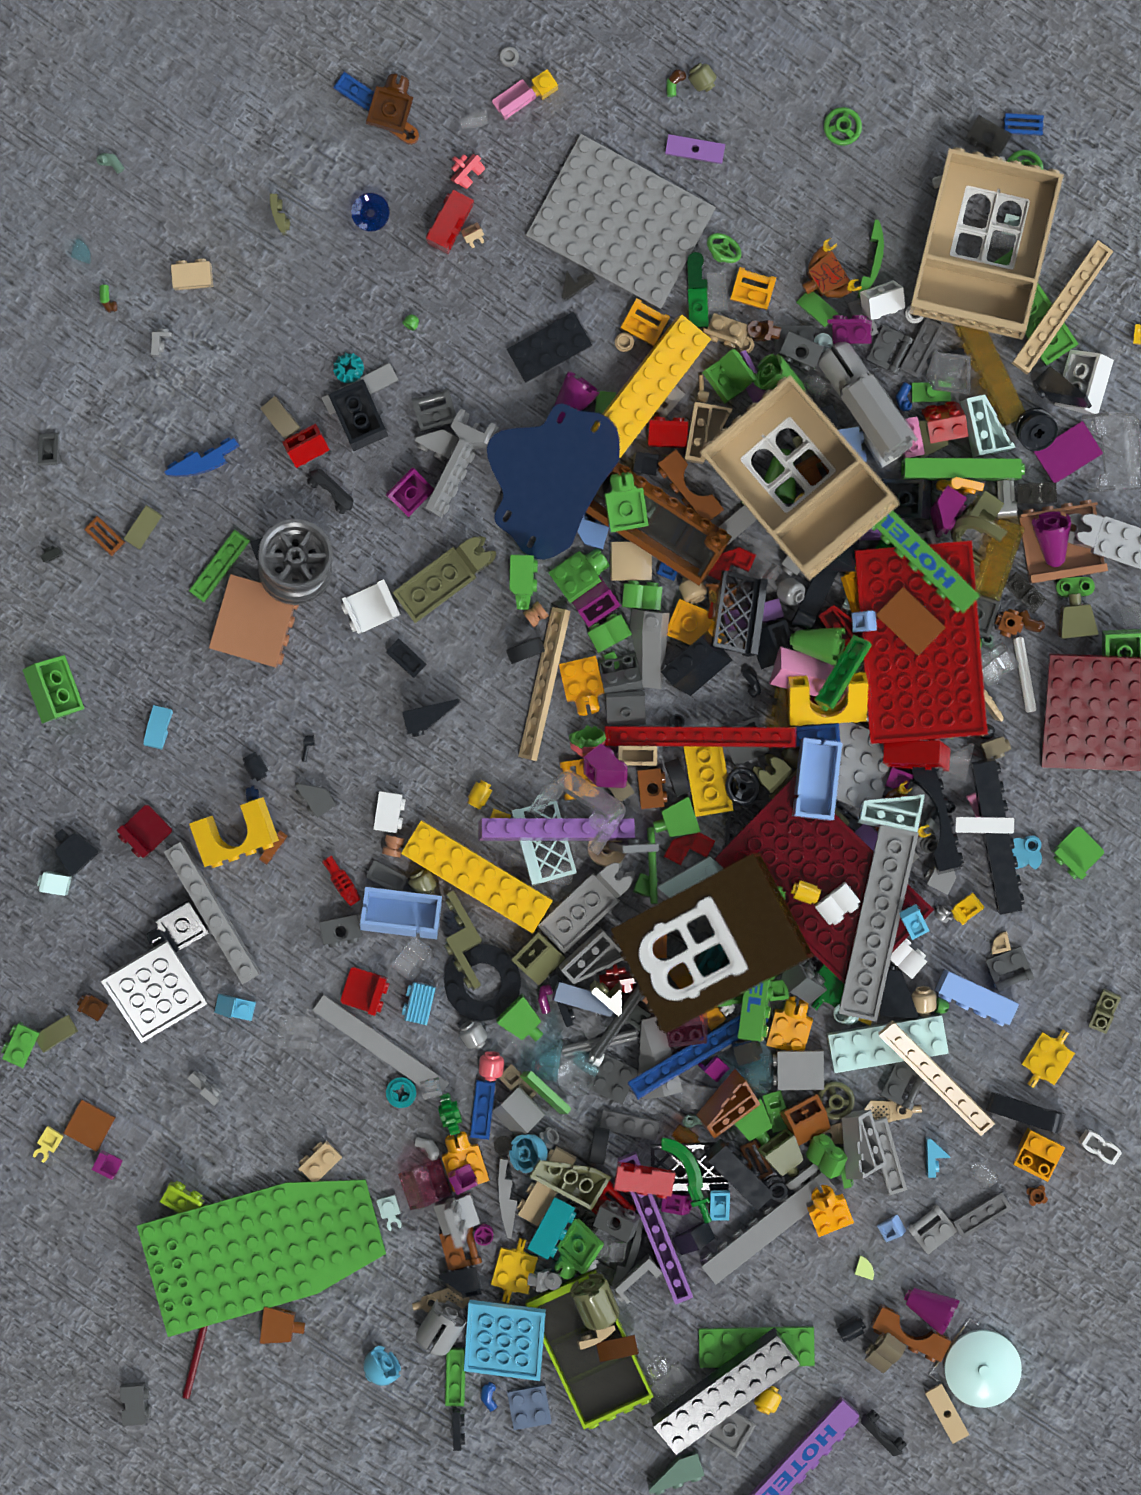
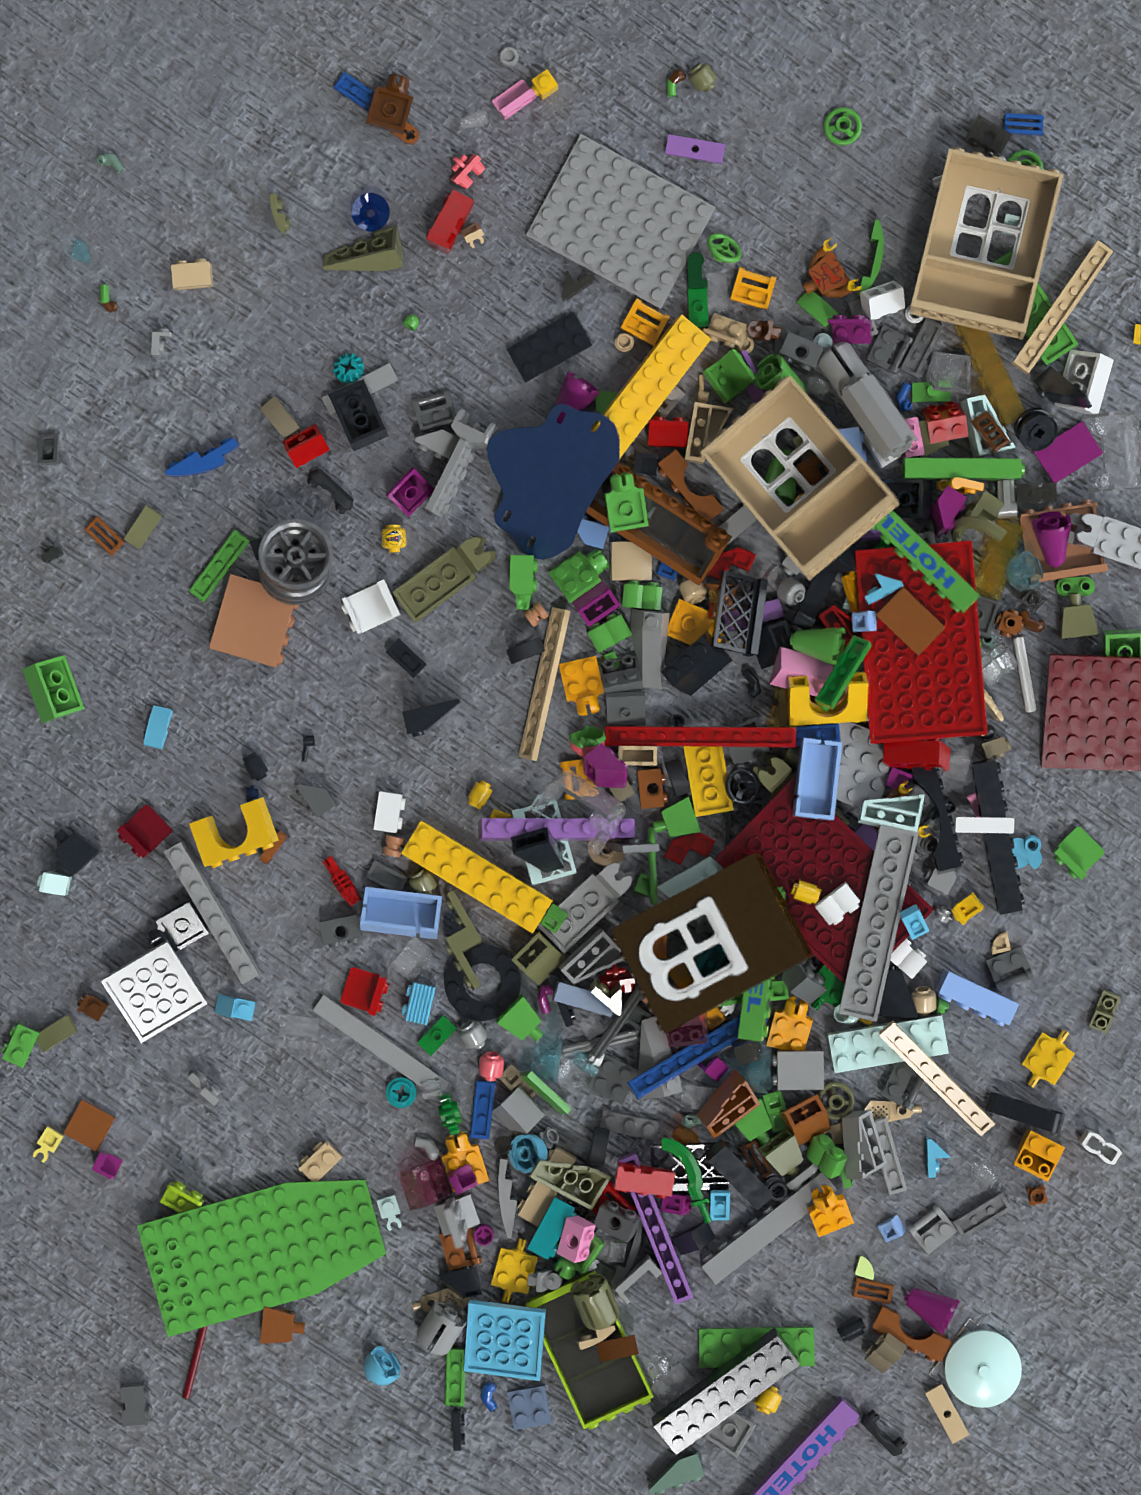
none -> olive wedge [323,225,404,271]
none -> yellow head [381,525,407,553]
none -> green plate [417,1015,457,1056]
none -> black slope [511,827,564,873]
none -> bright green slope [540,904,568,933]
none -> bright pink brick [557,1215,596,1263]
none -> dark orange tile [852,1277,894,1304]
none -> medium azure slope [865,574,904,605]
none -> reddish brown slope [971,411,1010,454]
none -> clear light blue cylinder [1005,551,1043,591]

